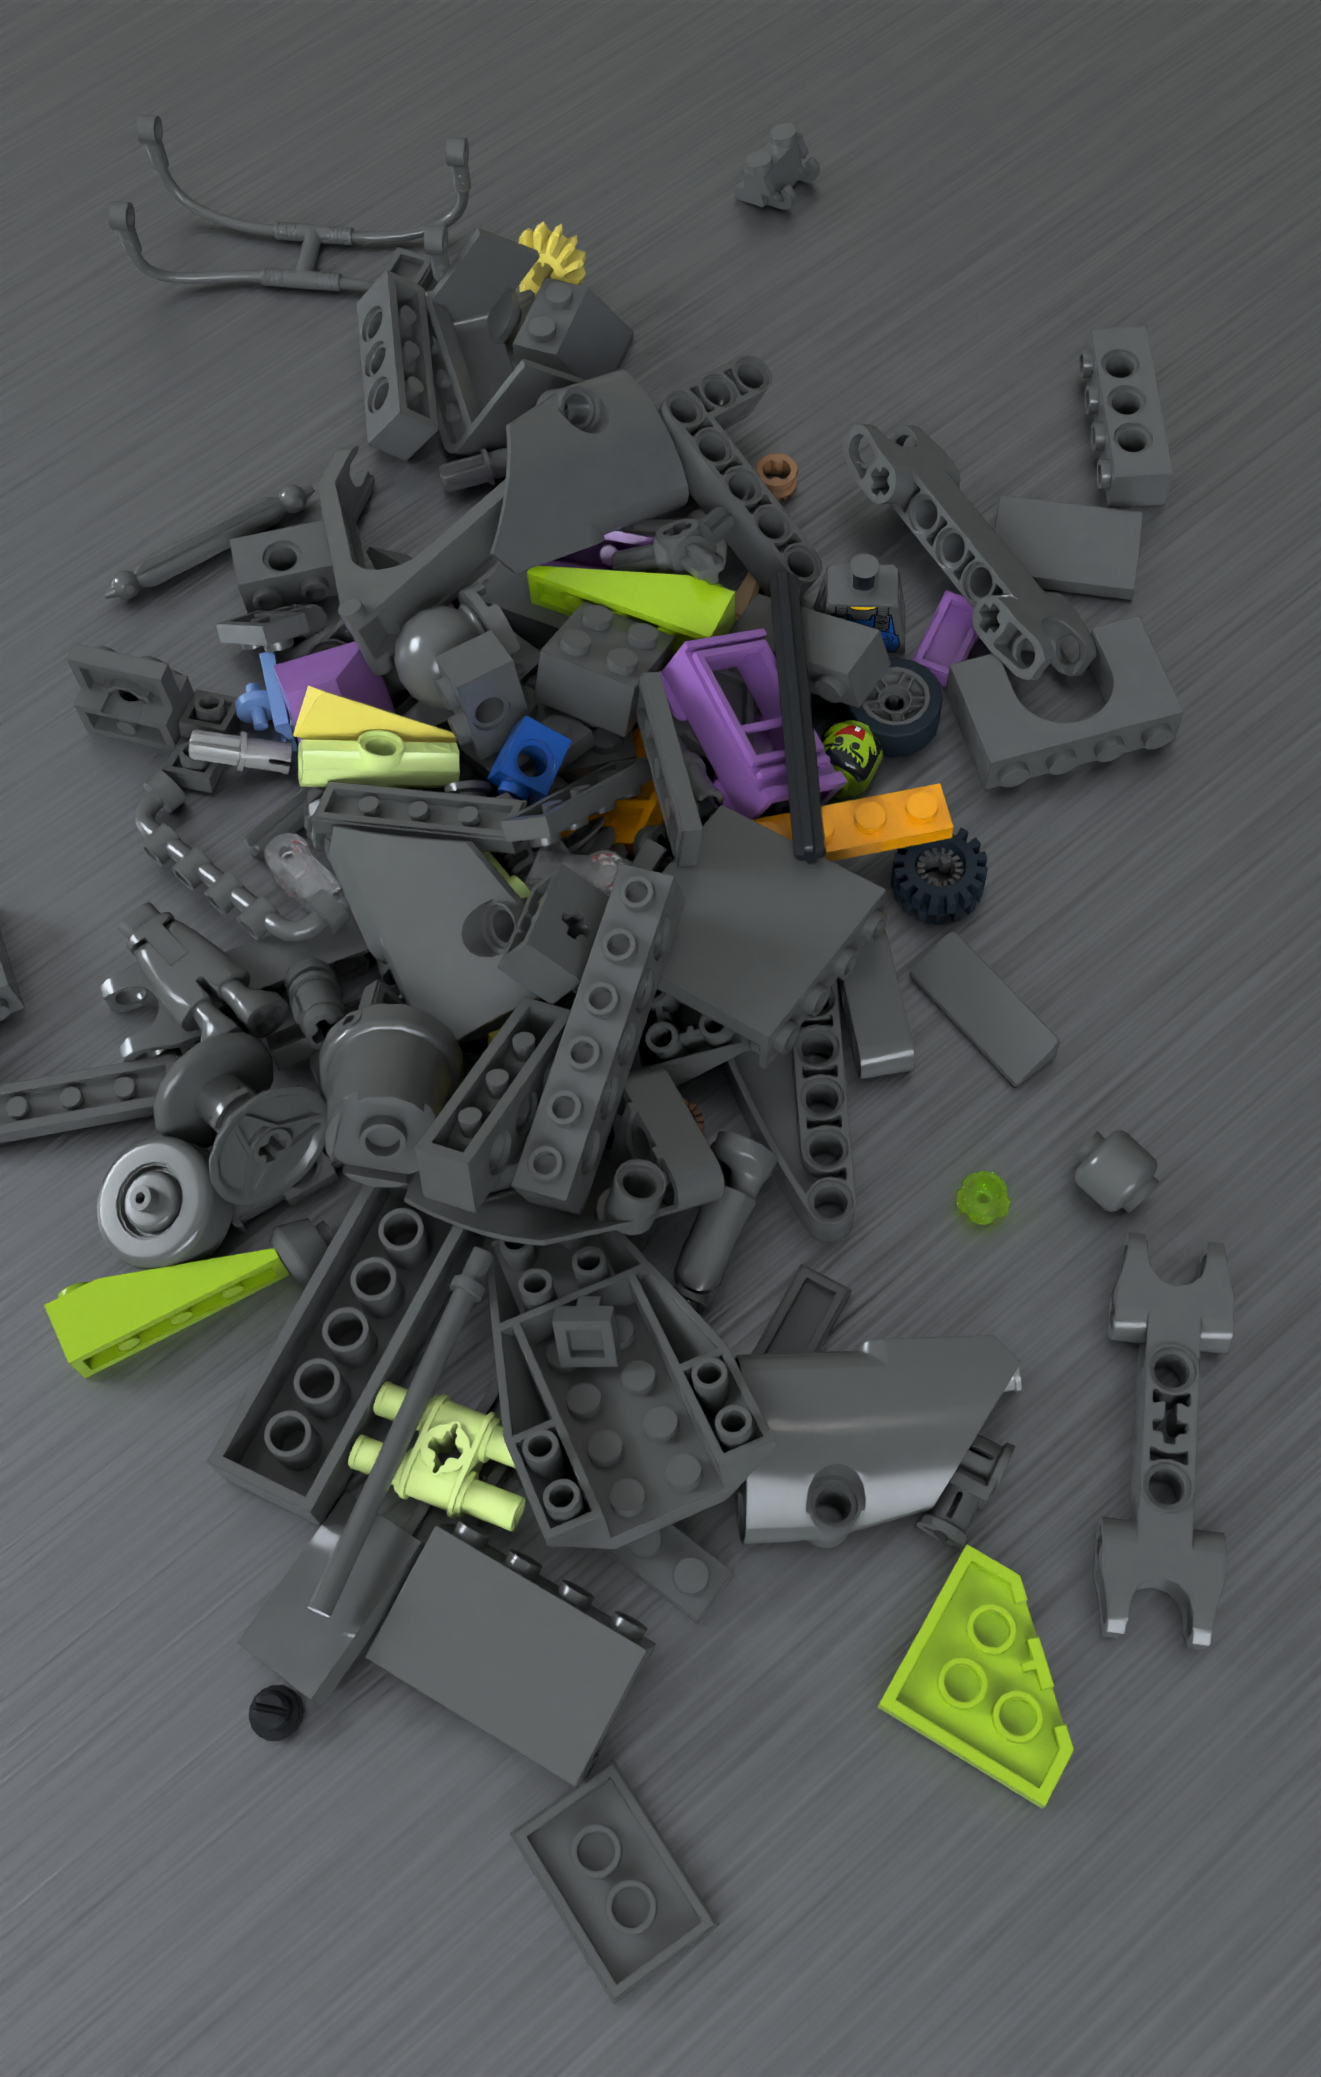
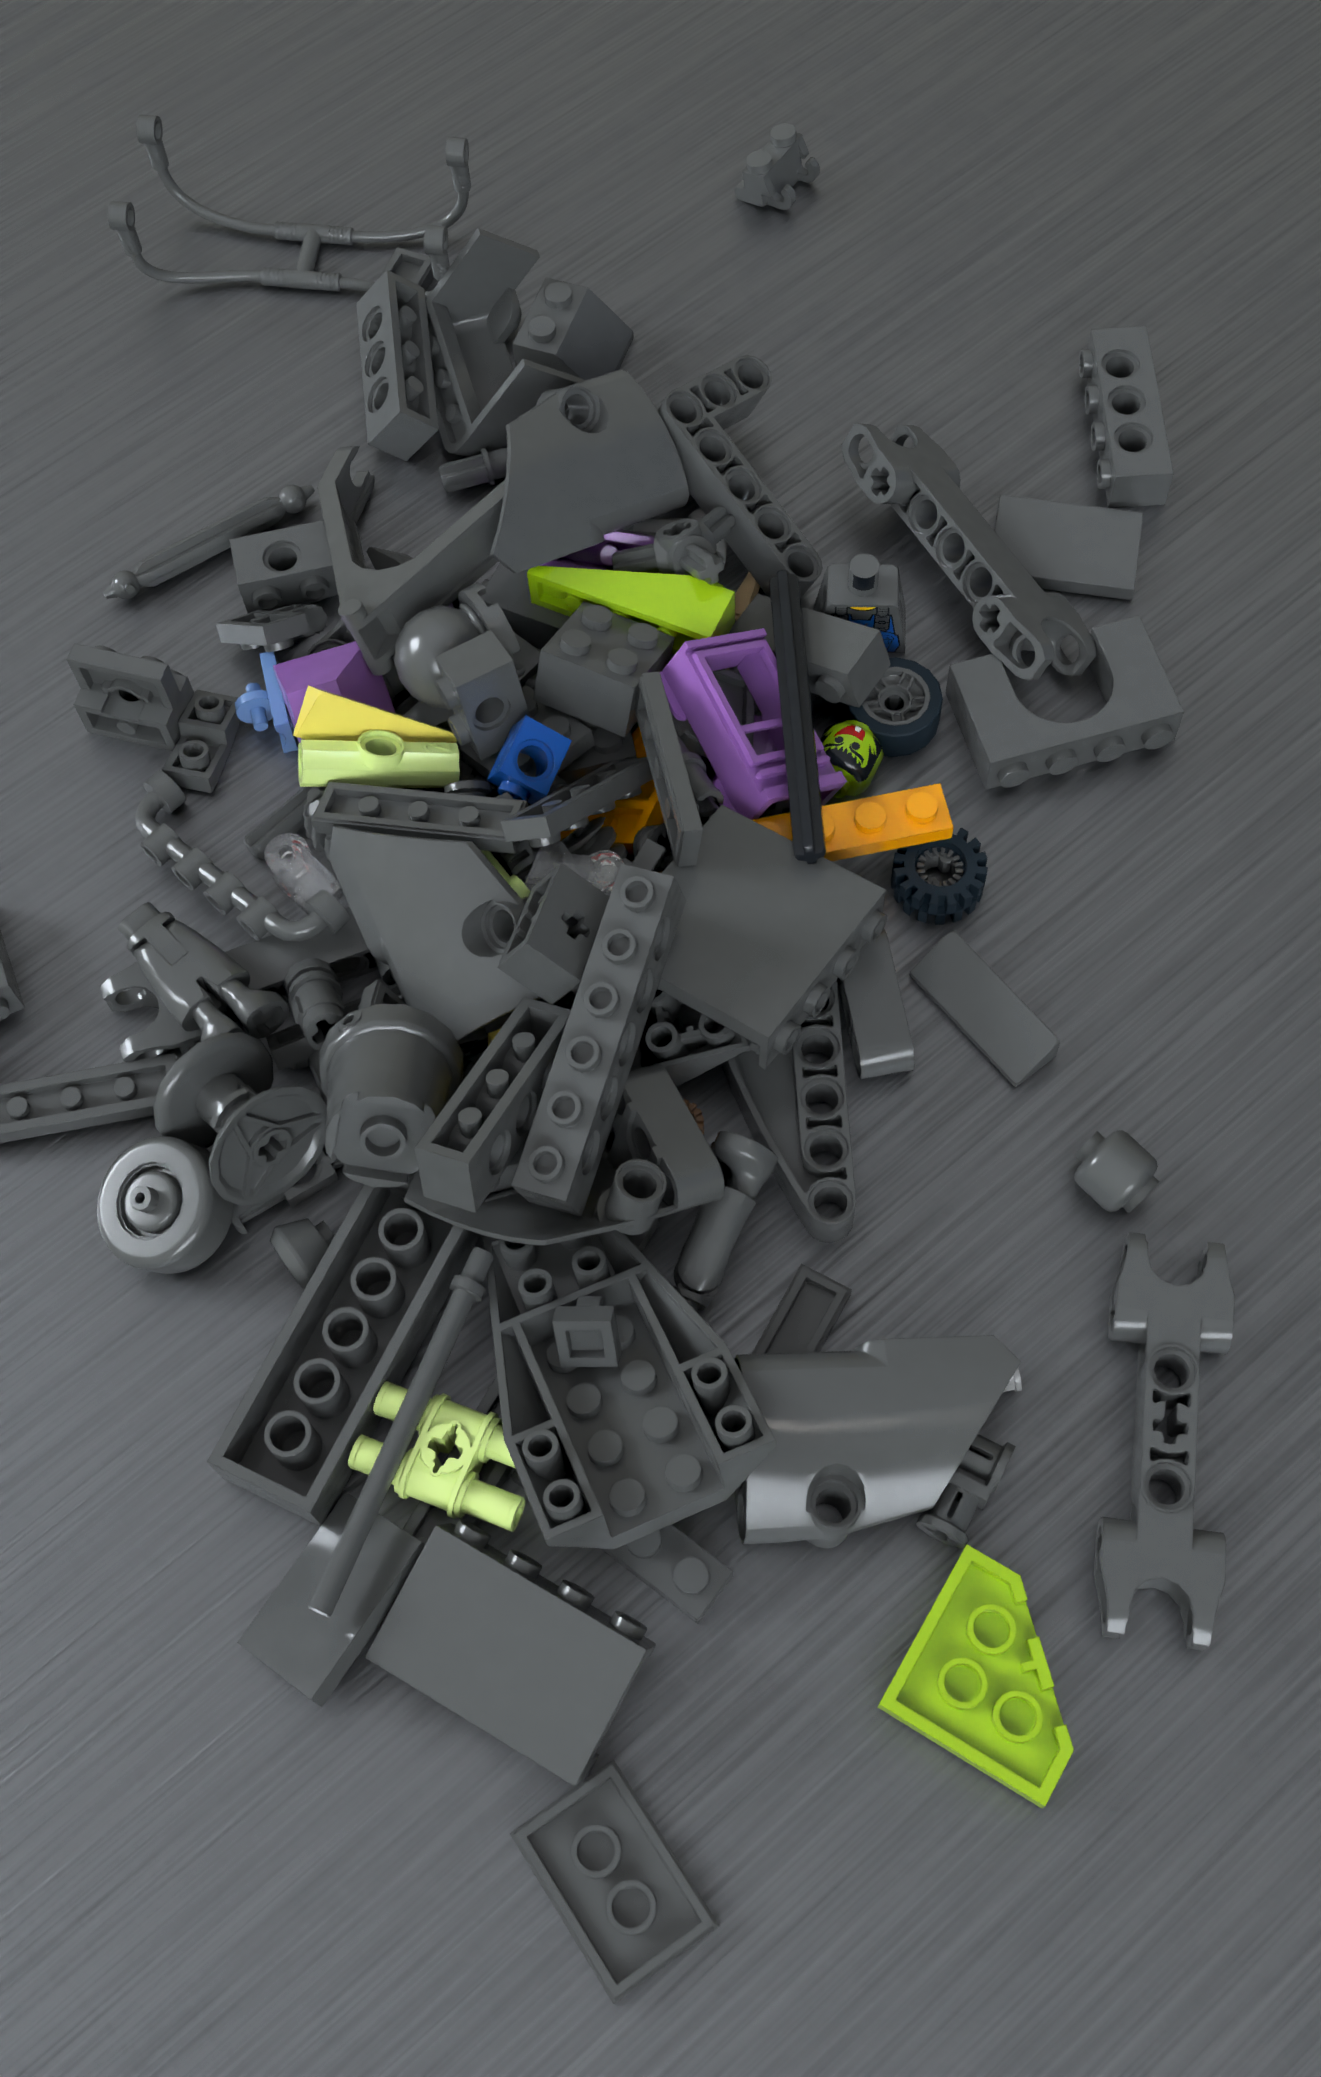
lime slope [44,1248,290,1379] -> none
light grey axle [188,729,292,775] -> none
black piece [249,1685,303,1741] -> none
light yellow gear [518,221,586,300] -> none
medium nougat bush [755,453,798,502] -> none
medium lavender tile [912,590,979,688] -> none
clear neon green plate [955,1171,1011,1225] -> none

